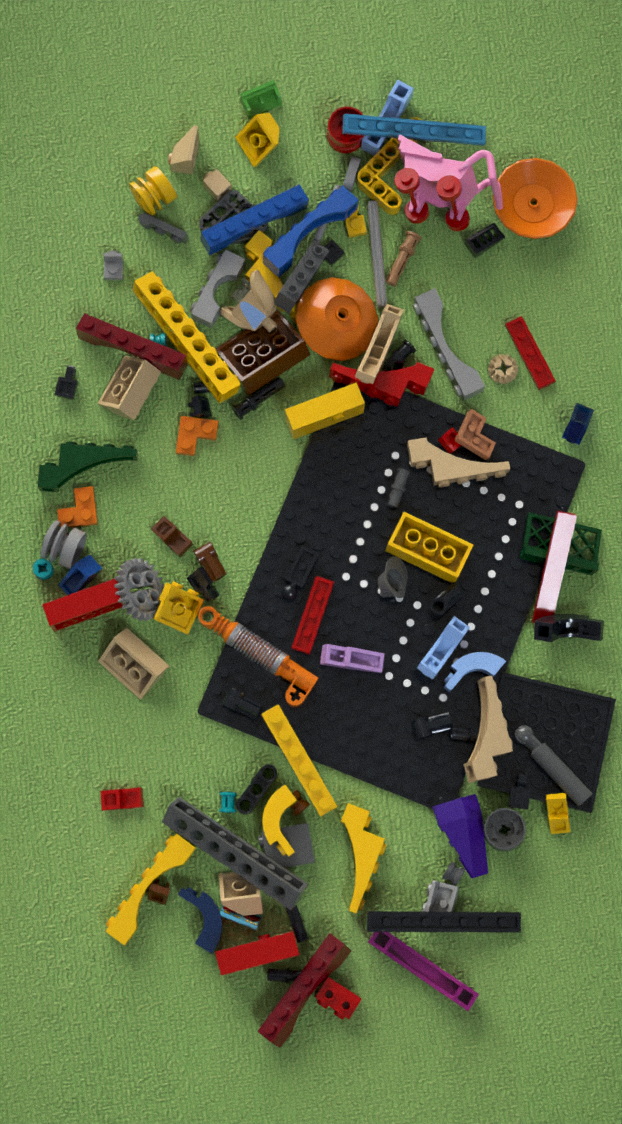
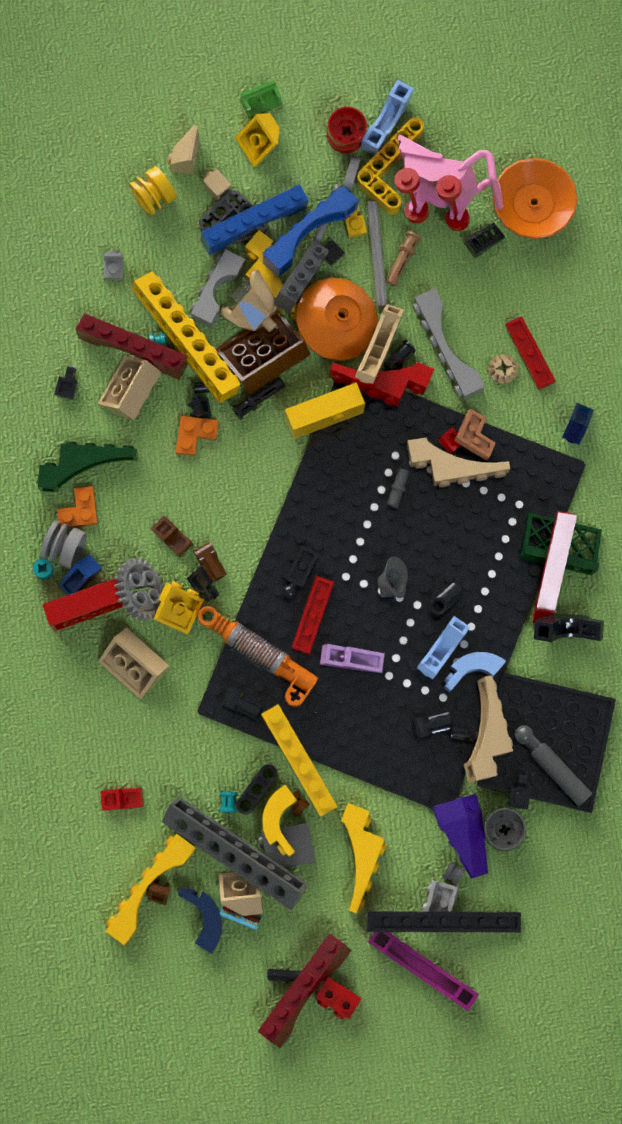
dark grey hinge [138,213,189,244] -> none
red brick [215,931,299,976] -> none
black axle [285,905,309,943] -> none
dark azure tile [343,114,486,146] -> none
yellow brick [385,512,473,583] -> none
yellow slope [546,793,570,834] -> none

